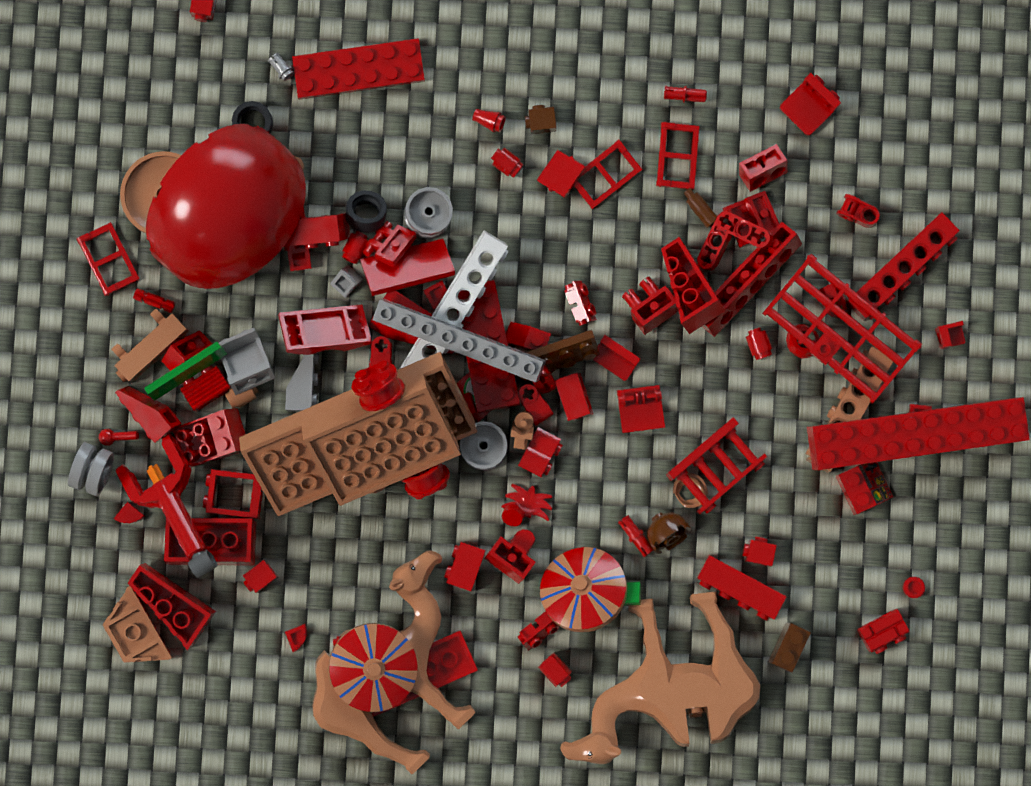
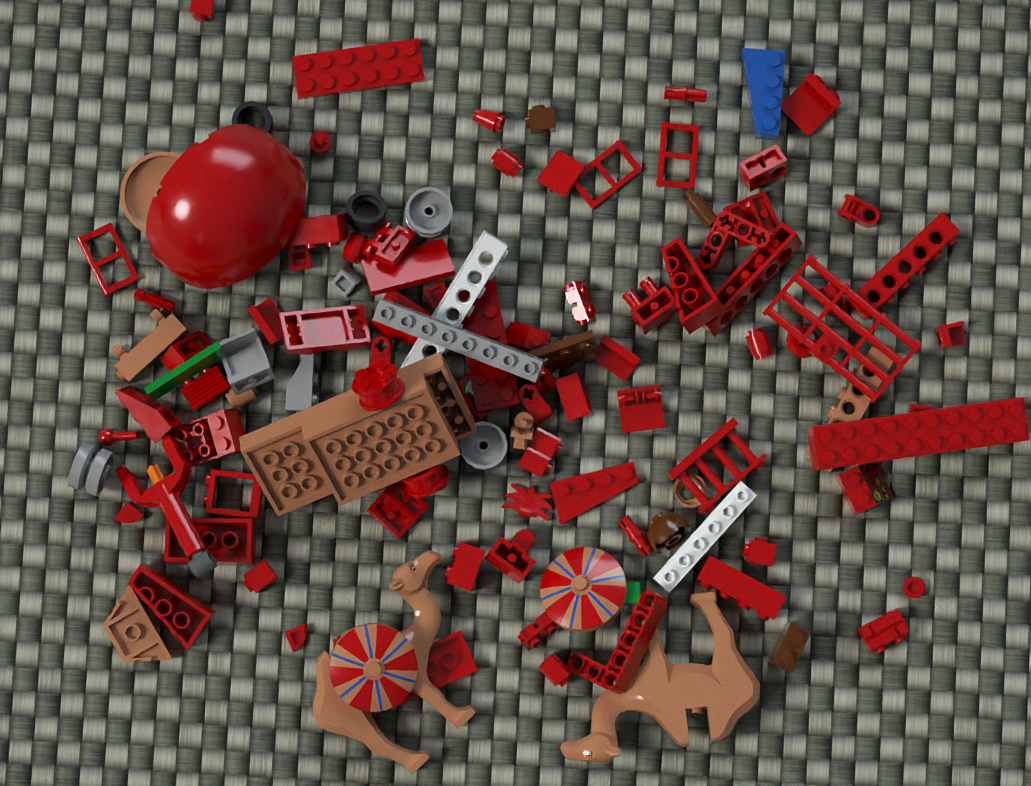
light grey pin [268,53,294,81] -> none
red tile [501,505,524,527] -> none
none -> red panel [247,298,284,347]
none -> red tile [310,131,332,154]
none -> red slope [367,480,430,540]
none -> red wing [550,462,639,525]
none -> red beam [567,590,667,694]
none -> white brick [652,481,757,593]
none -> blue wedge [741,48,786,141]

